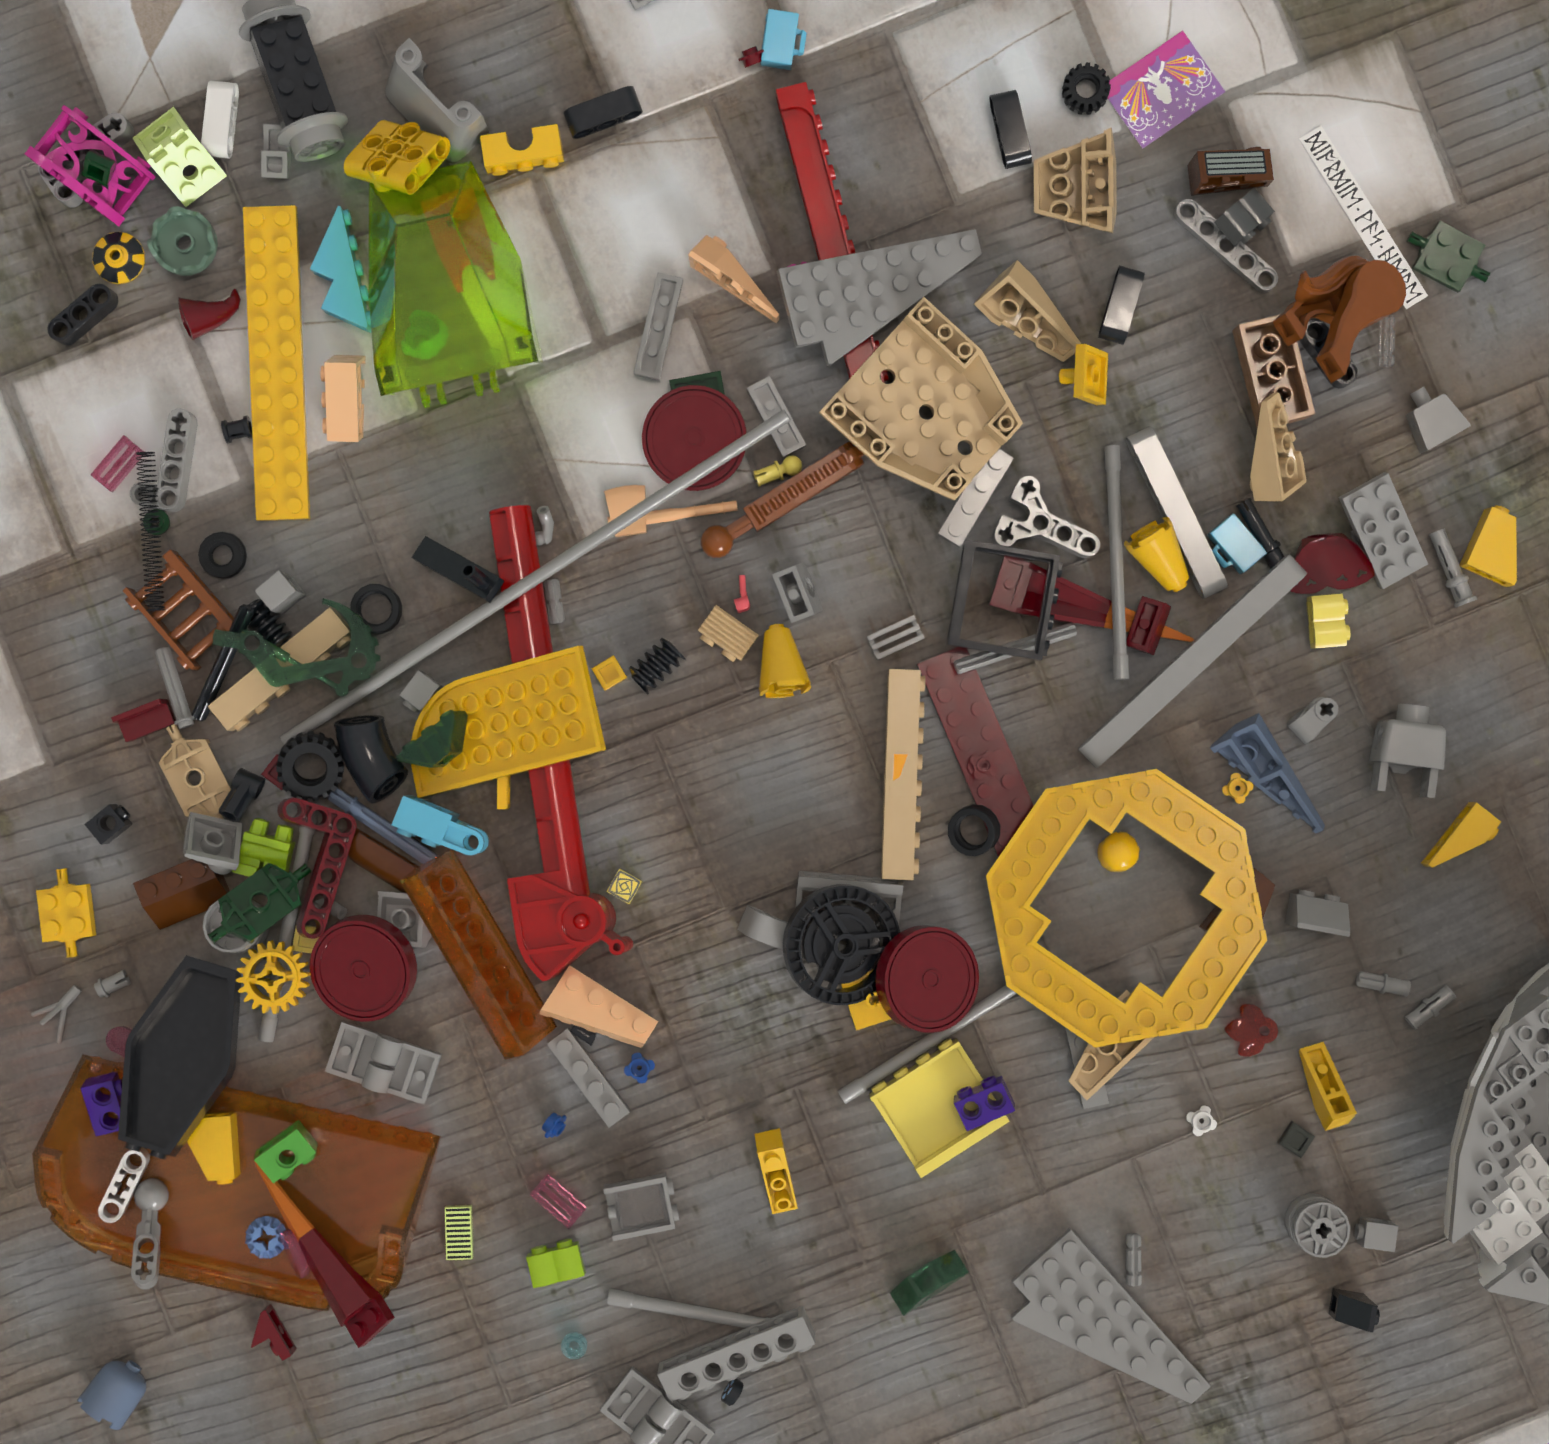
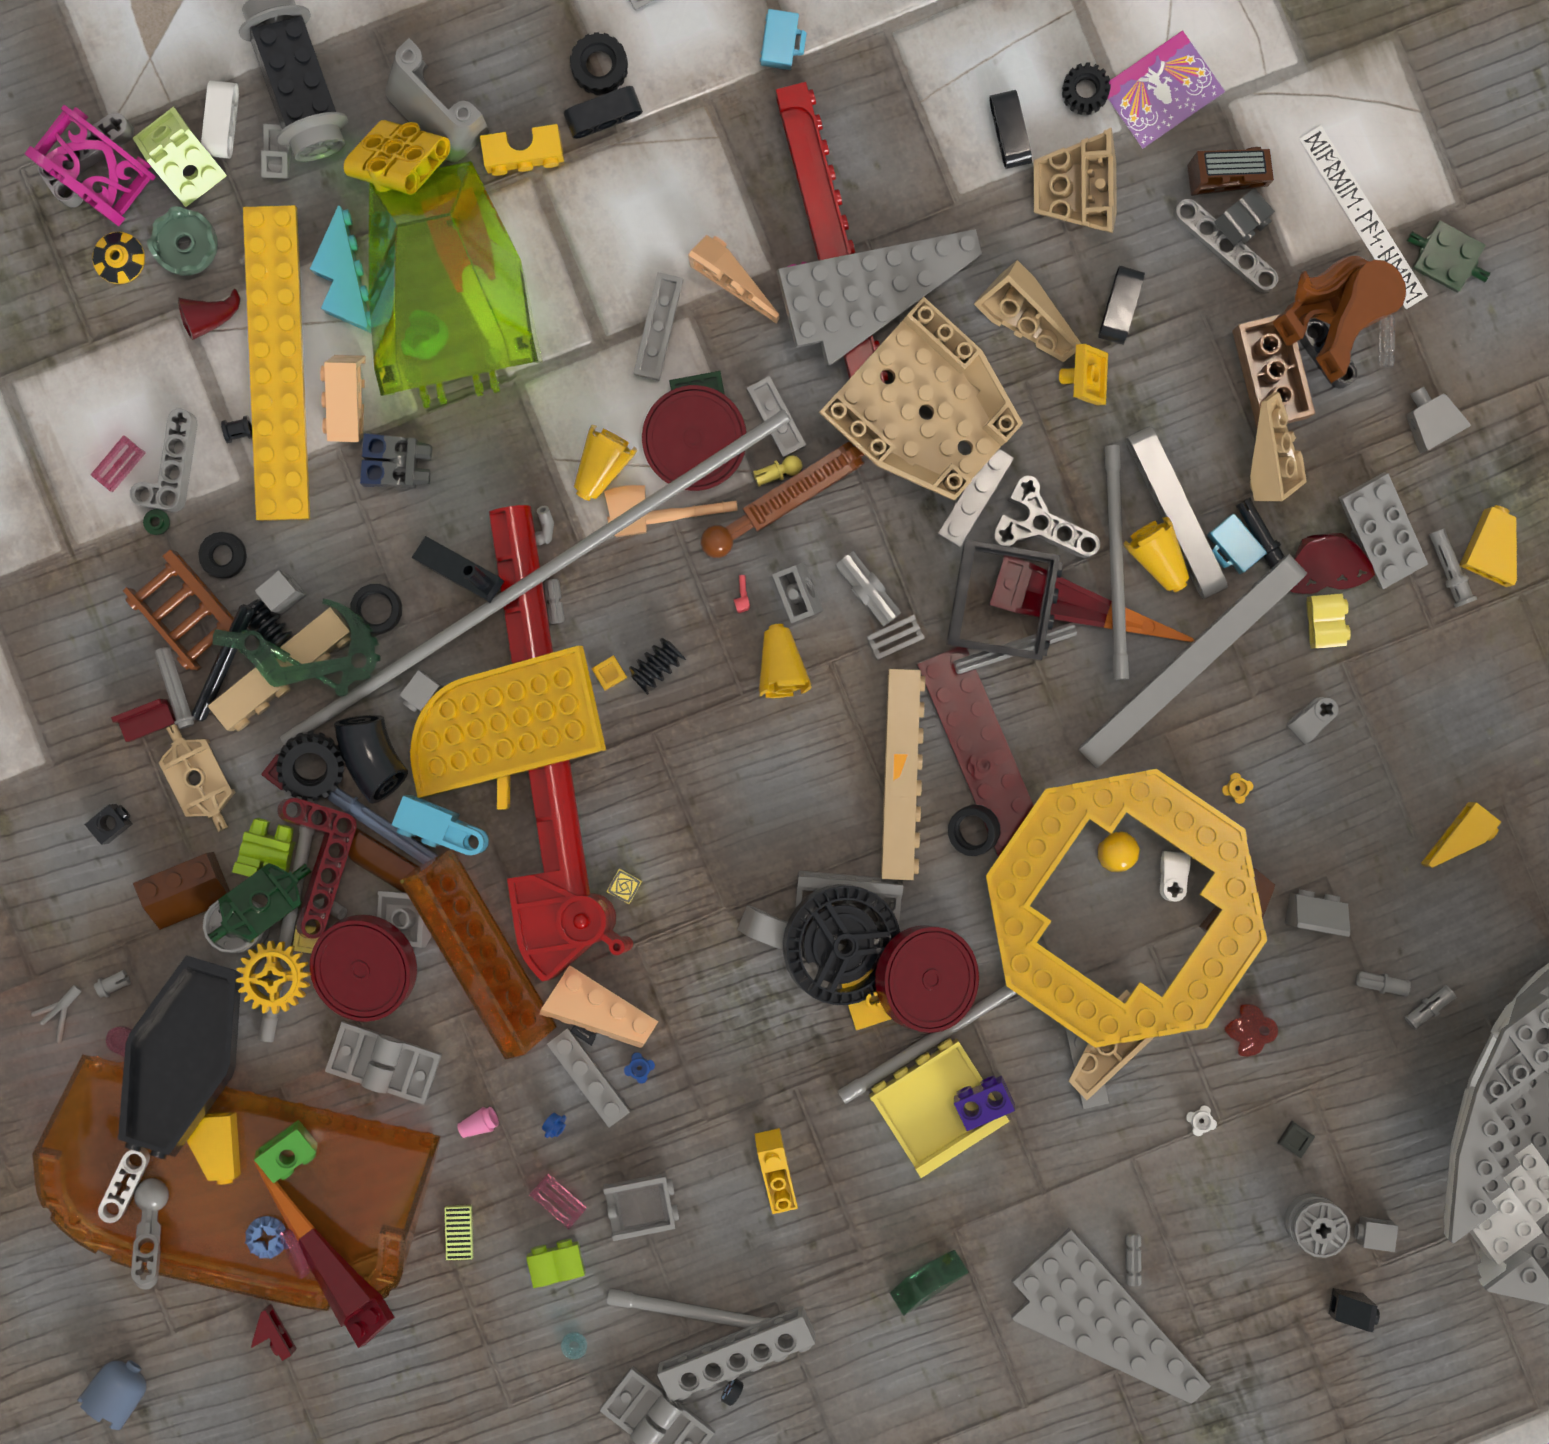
yellow plate [36,868,96,958] -> none
black beam [47,284,119,346] -> none
dark purple brick [80,1071,123,1136] -> none
dark green brick [82,149,117,186] -> none
black piece [135,452,166,611] -> none
light grey slope [183,812,242,874] -> none
black piece [219,768,265,822] -> none
clear green slope [396,710,468,768] -> none
tan brick [698,605,759,662] -> none
dark red plate [738,46,764,68] -> none
dark red slope [1126,596,1171,655] -> none
sand blue wedge [1210,713,1325,833] -> none
yellow slope [1299,1042,1357,1131] -> none
light grey piece [1369,704,1446,798] -> none
none -> dark grey hips [360,433,432,488]
none -> bright pink cone [457,1107,499,1138]
none -> black tyre [570,32,628,95]
none -> yellow cone [574,425,637,501]
none -> light grey piece [836,551,901,627]
none -> white piece [1159,851,1191,902]

